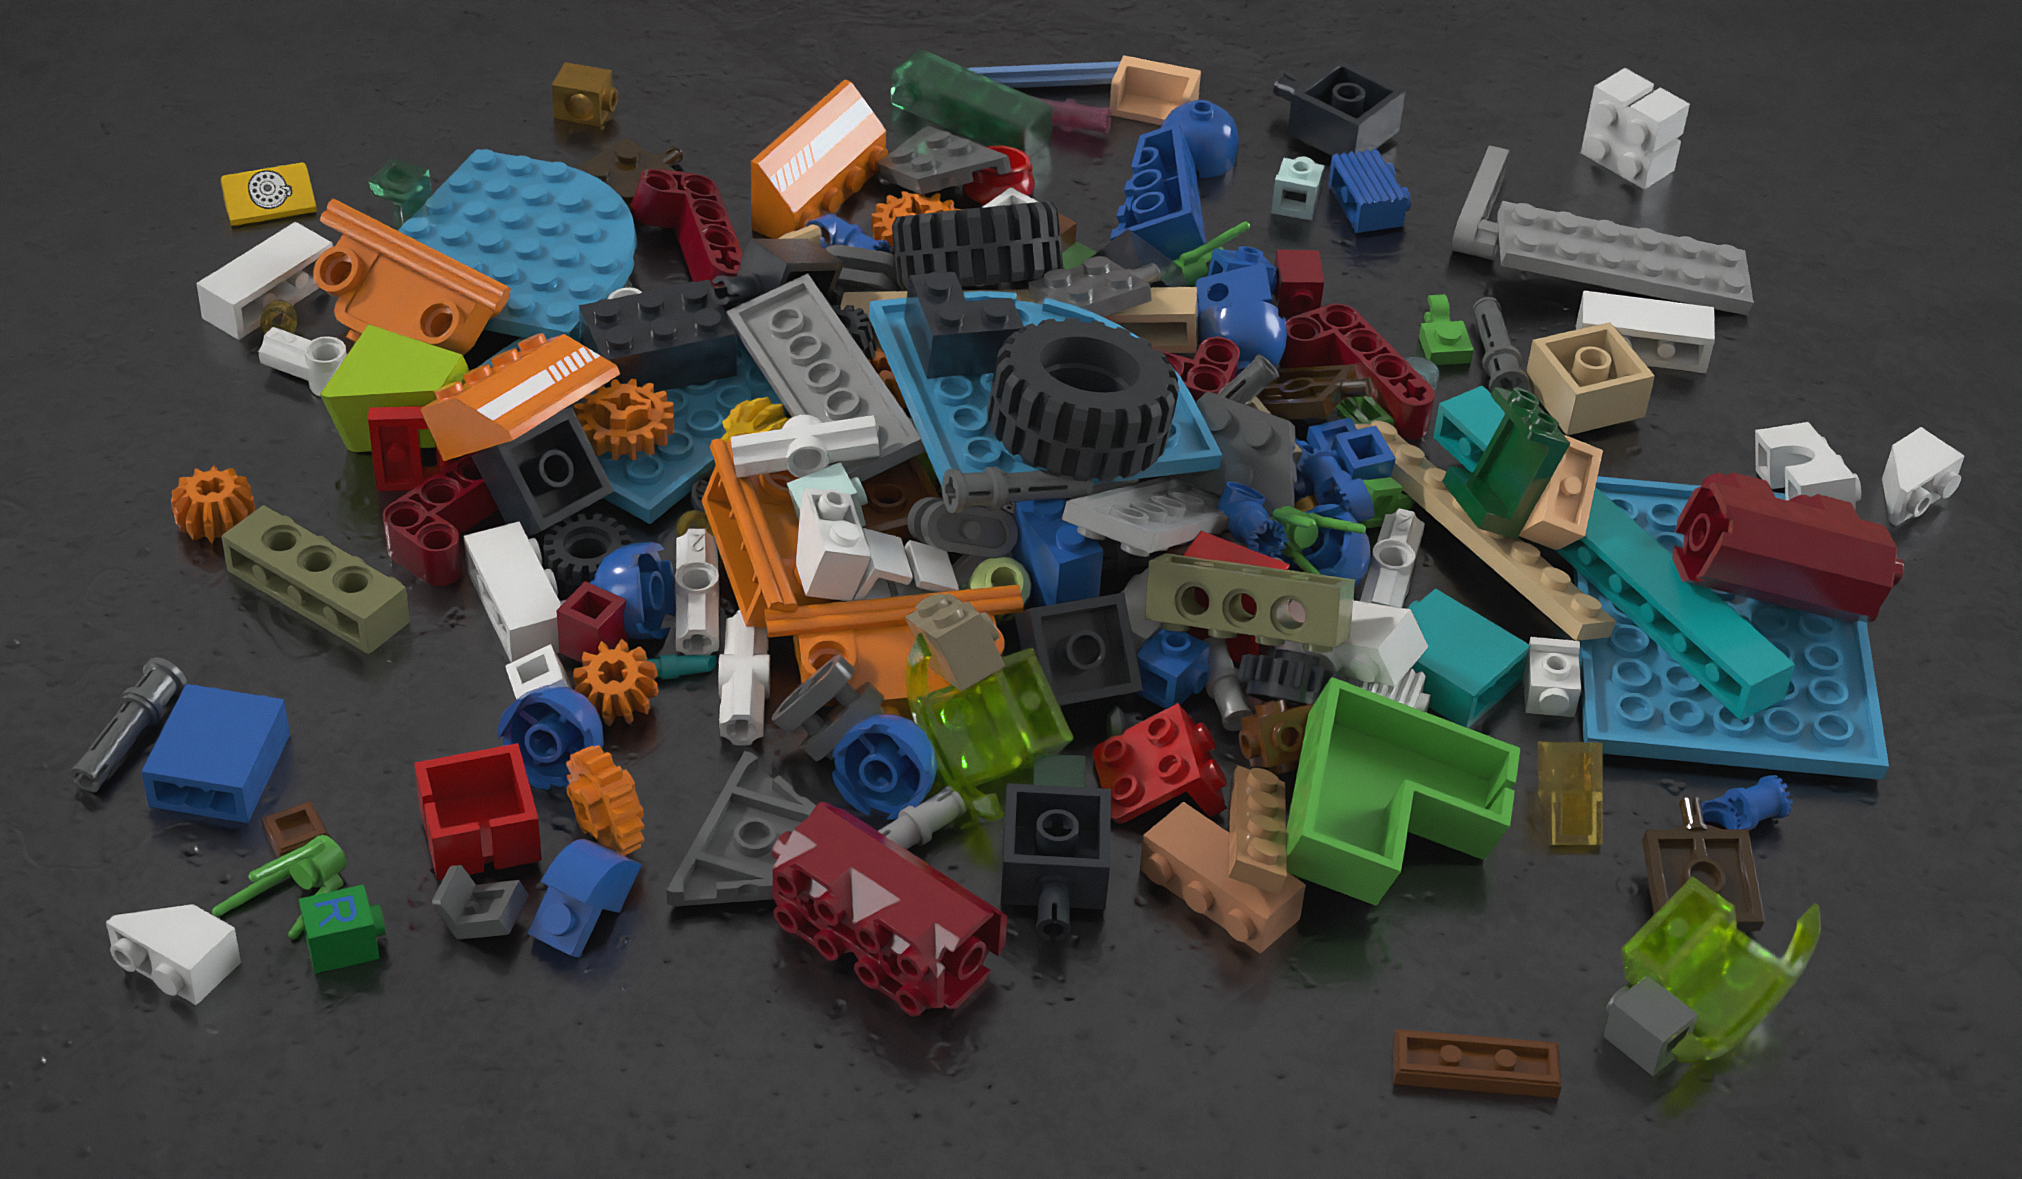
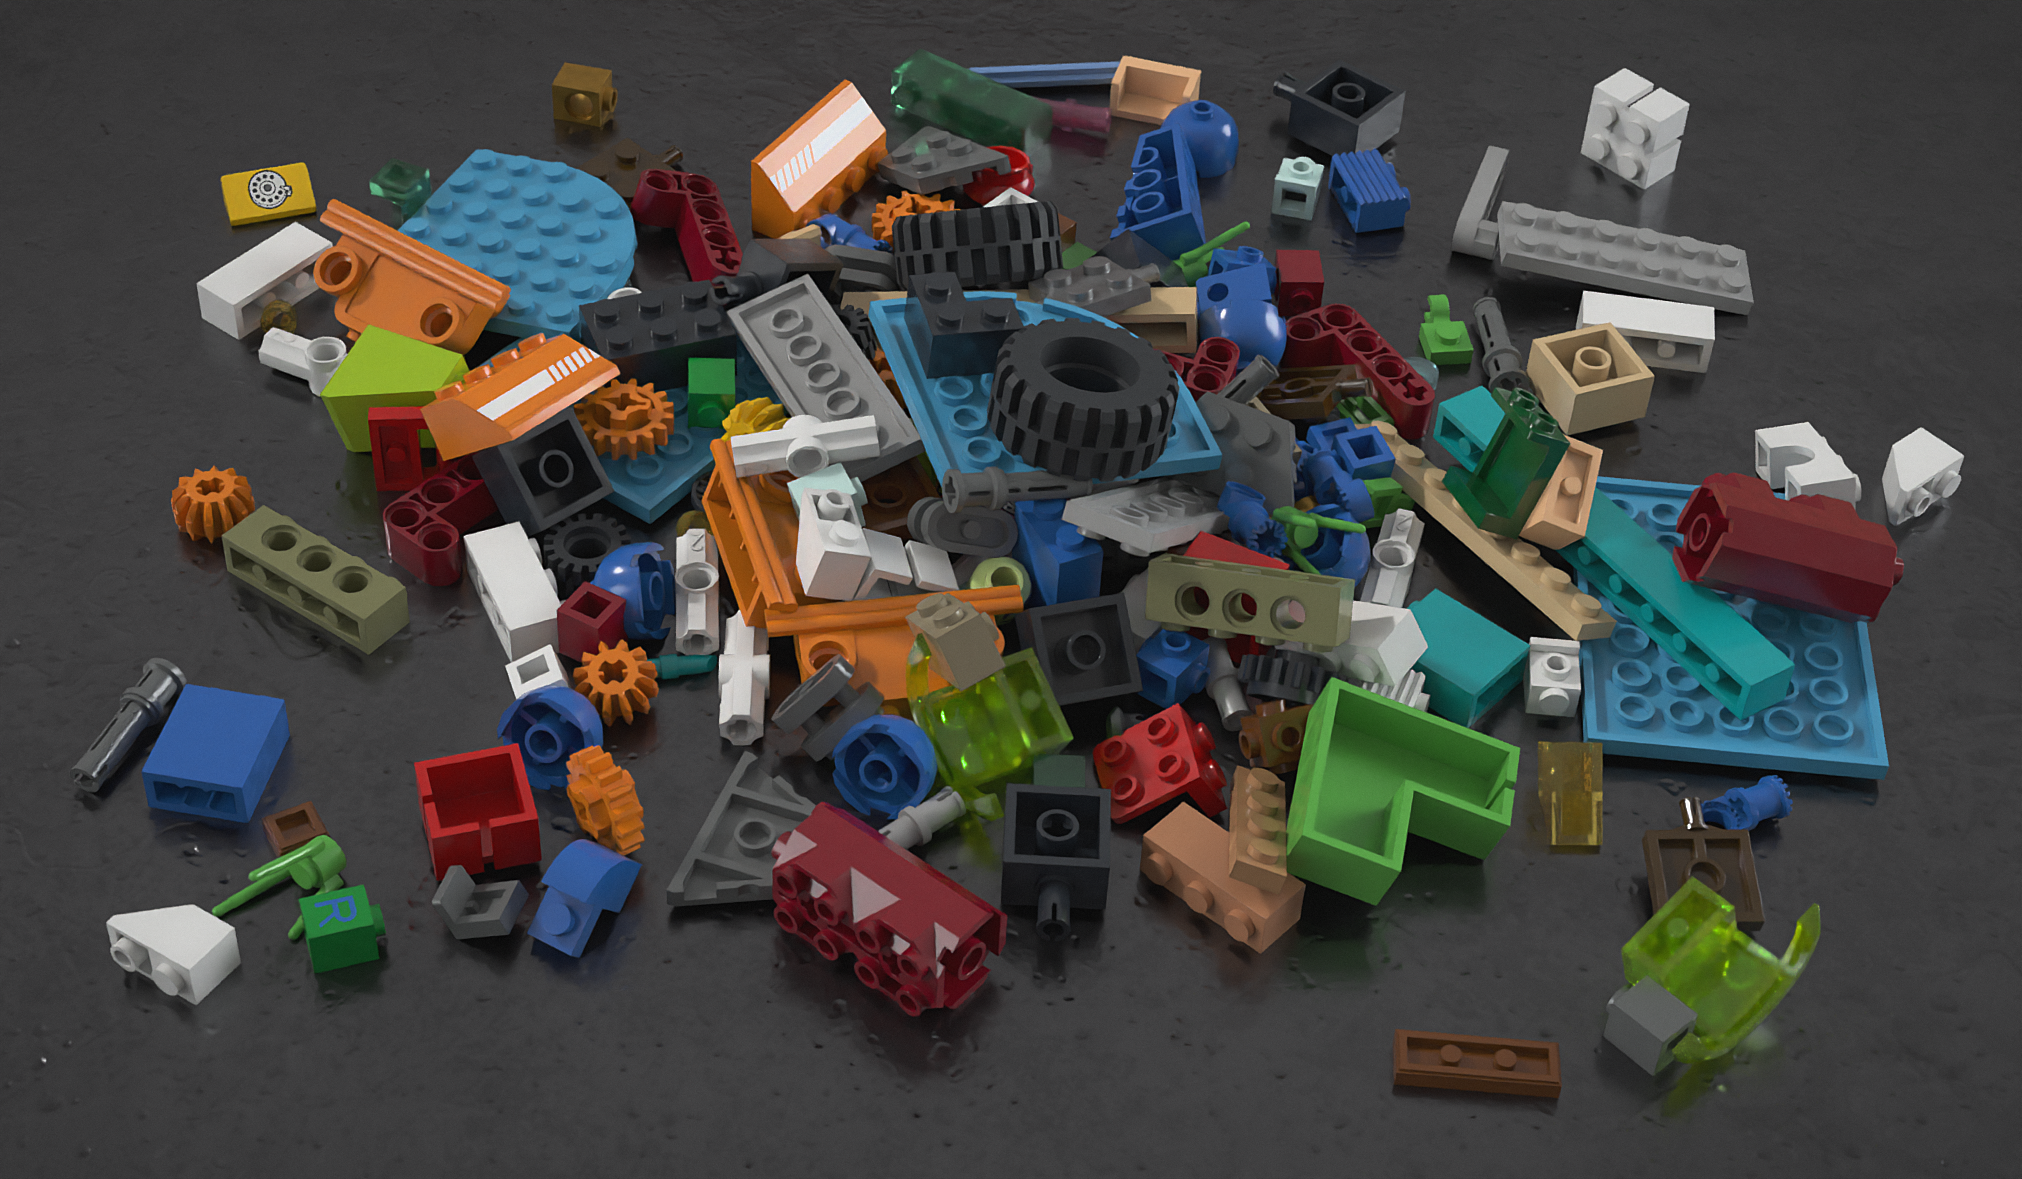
none -> green brick [687,358,735,429]

